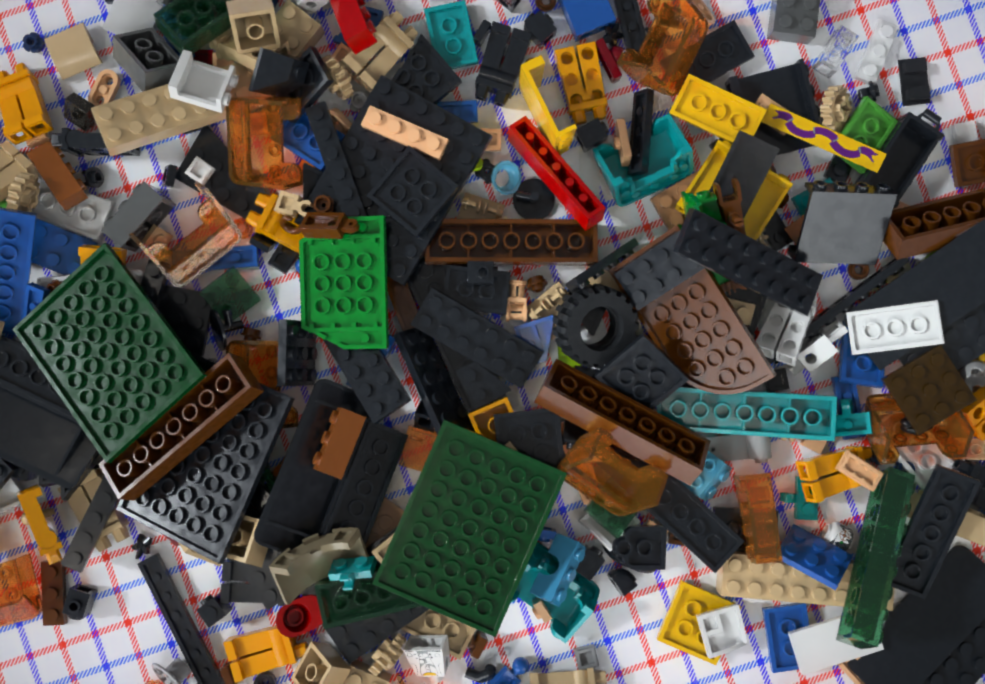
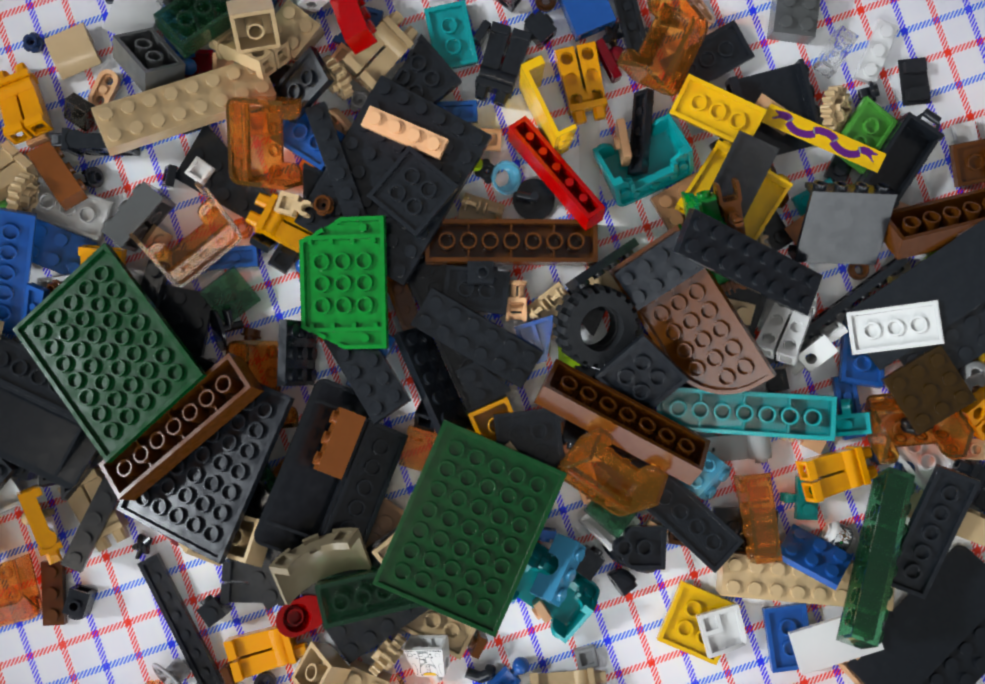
white panel [168,49,239,113] -> none
black slope [249,47,310,98] -> none
reddish brown piece [279,212,360,239] -> none
teal plate [328,556,377,591] -> none
reddish brown plate [527,275,548,293] -> none
black brick [574,117,609,153] -> none
light nougat plate [835,450,884,492] -> none

